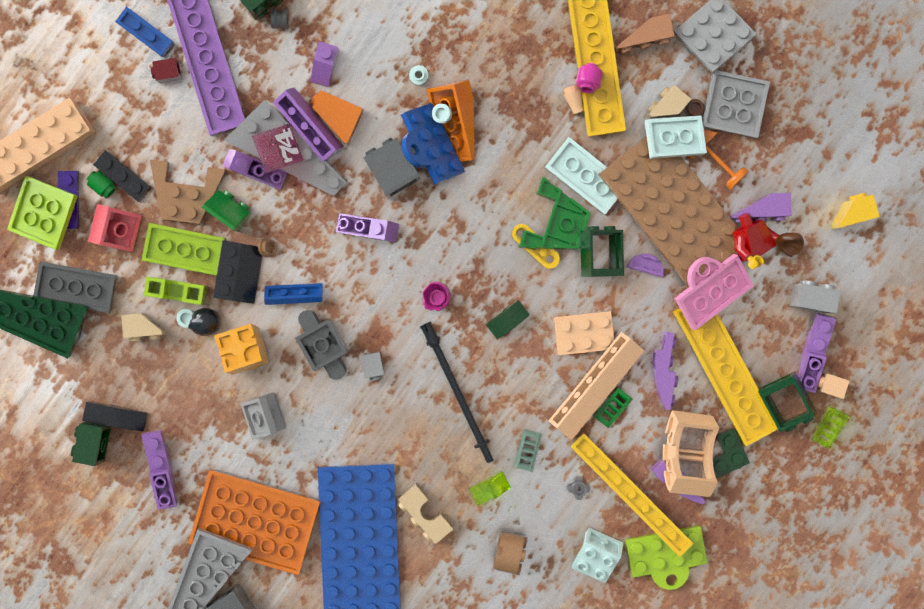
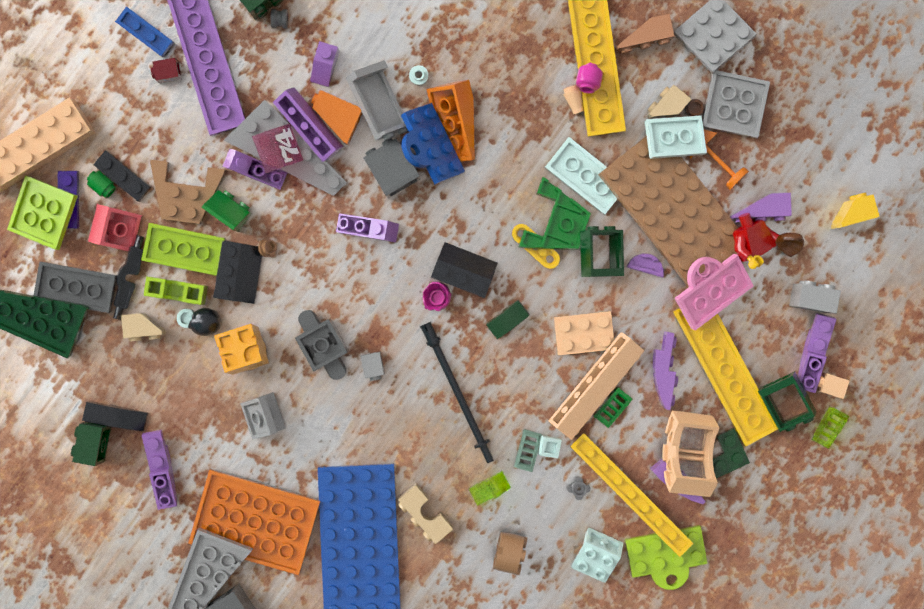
blue plate [264,283,323,305] -> none
light aqua tile [432,104,452,124] -> none
none -> black piece [113,235,144,320]
none -> light grey panel [346,60,408,141]
none -> black slope [431,242,498,298]
none -> light aqua plate [538,435,562,458]

